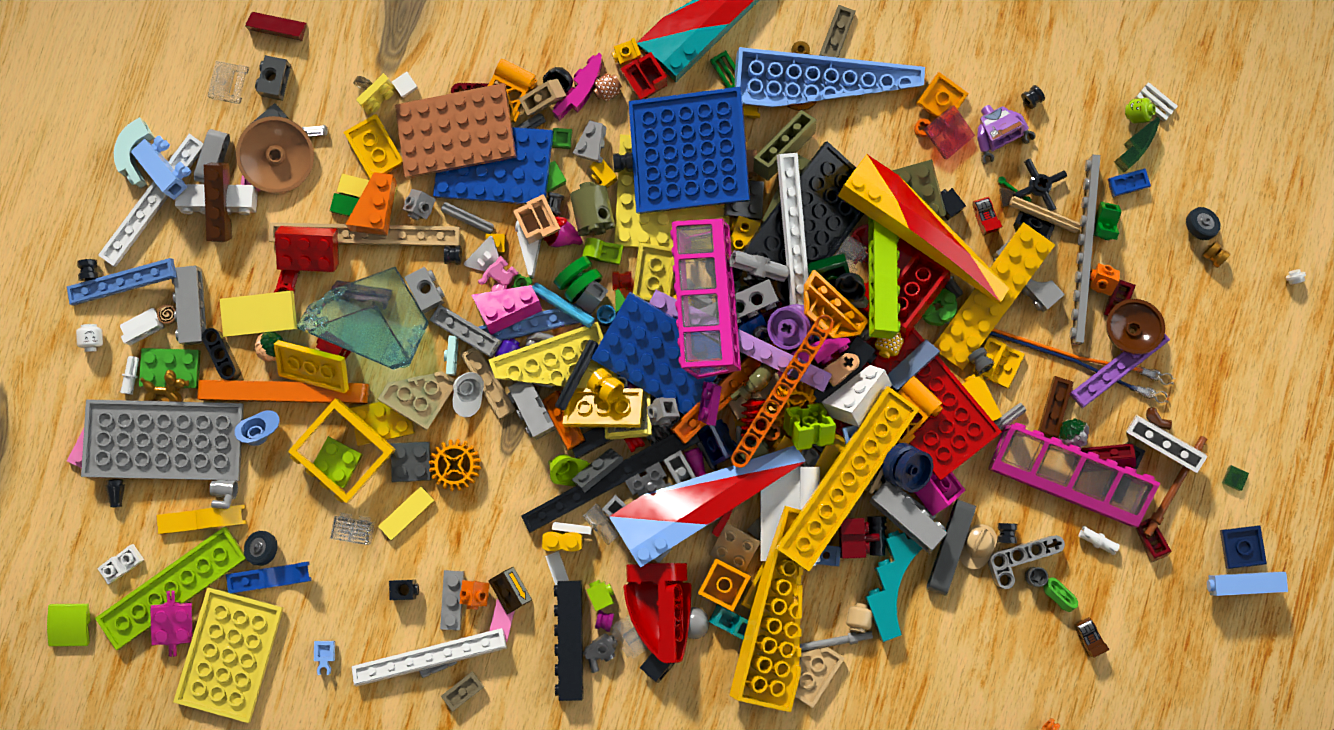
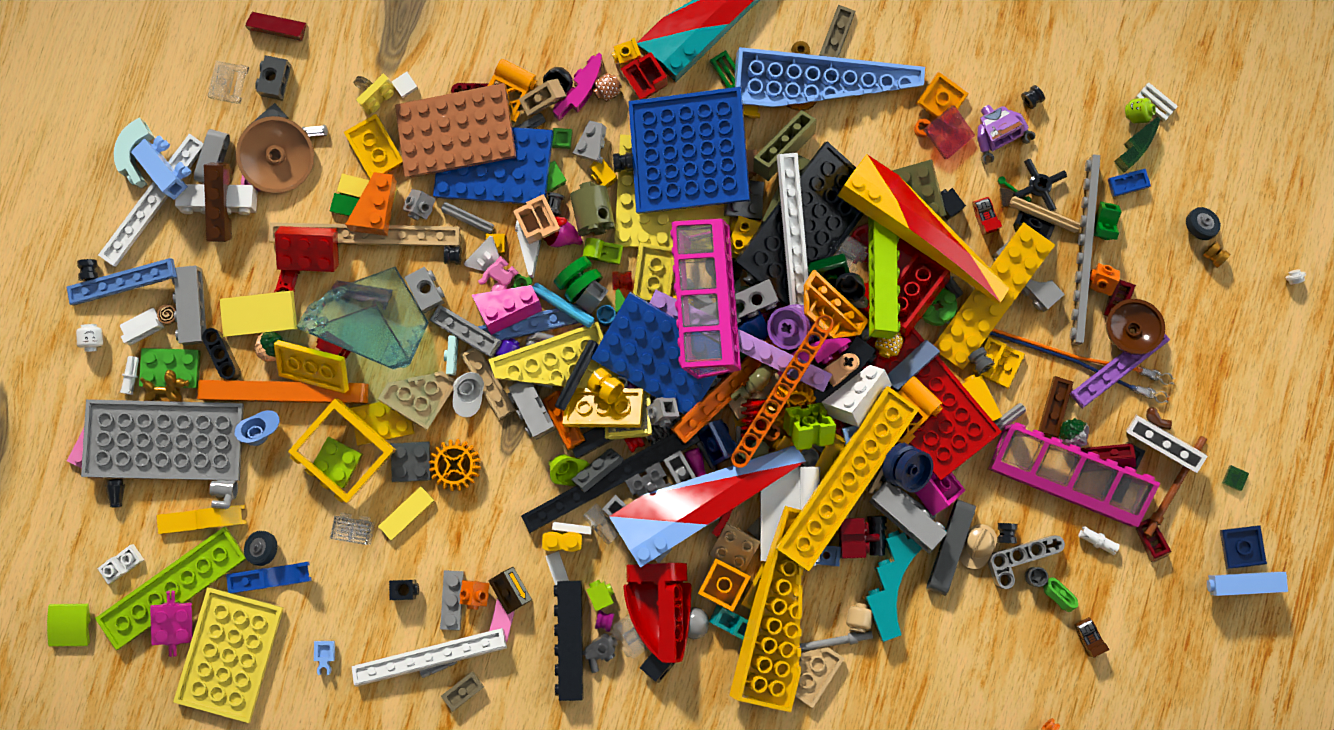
magenta plate [698,381,722,426] -> none
light grey piece [729,250,789,282] -> none
dark grey bush [753,325,771,343] -> none

